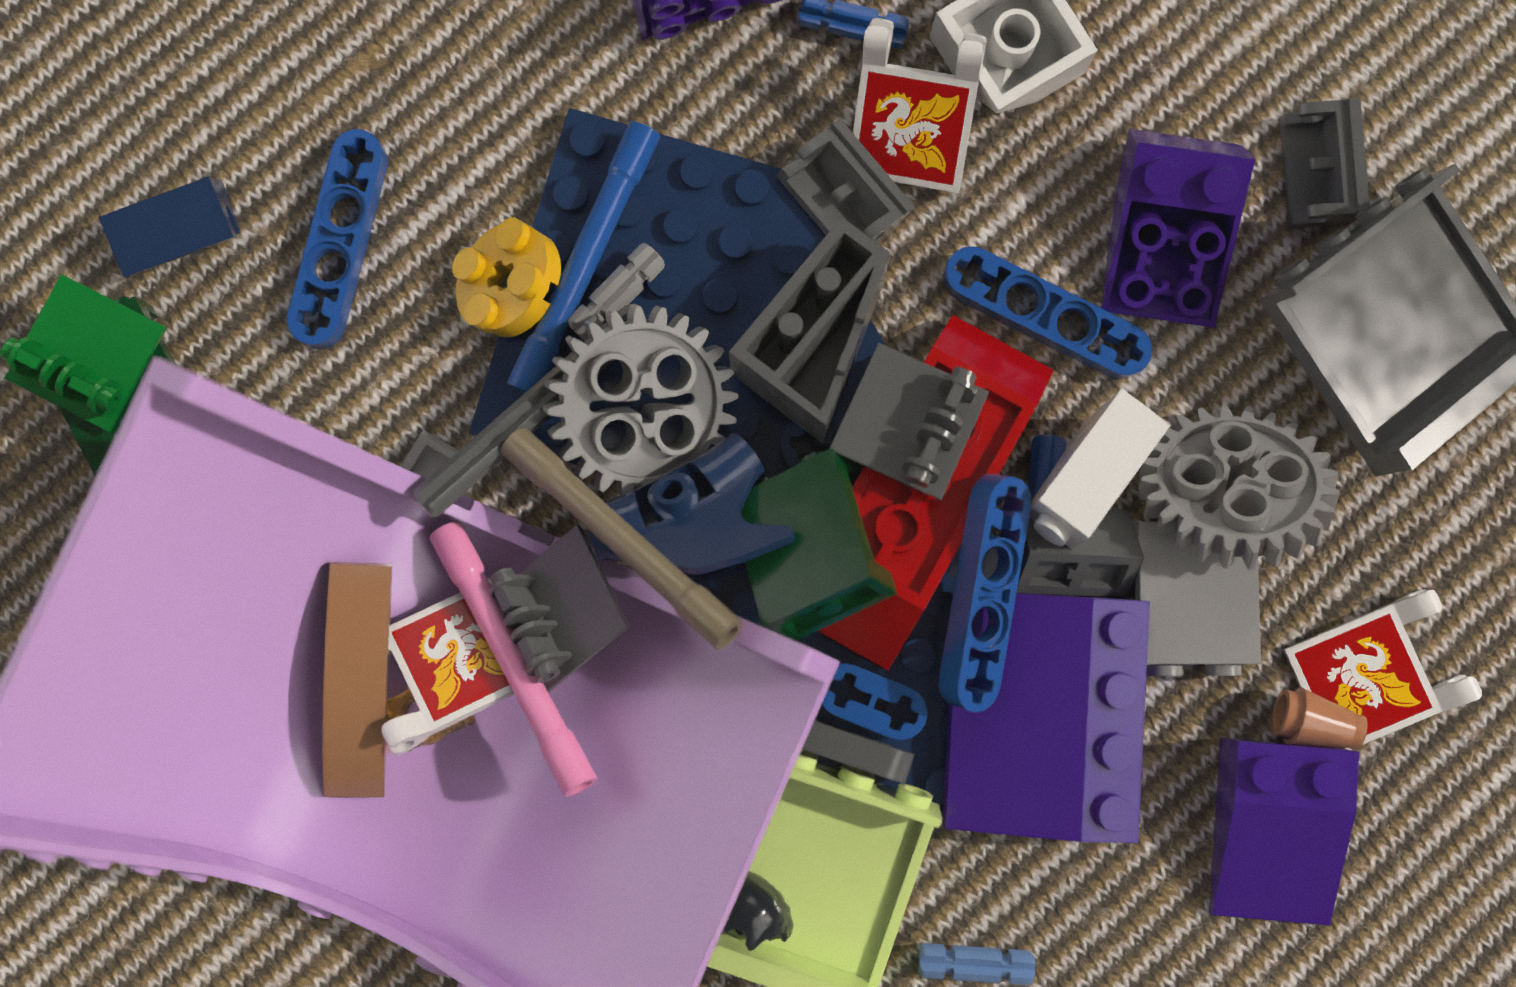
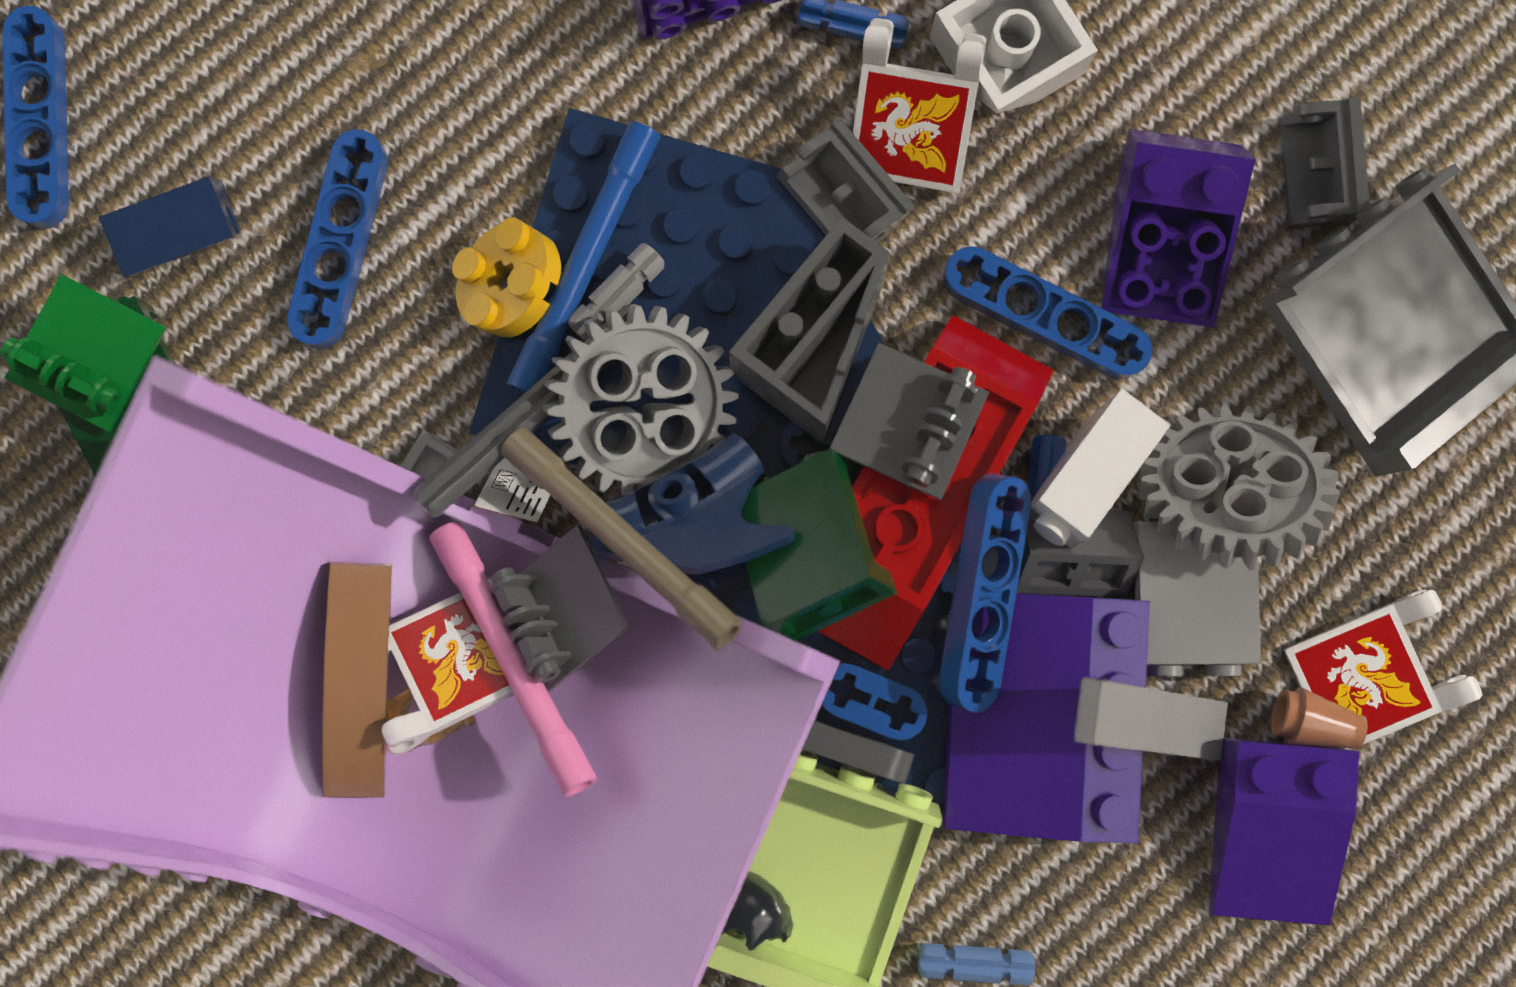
none -> blue beam [2,5,69,230]
none -> white sticker [475,458,550,523]
none -> light grey tile [1074,678,1228,761]

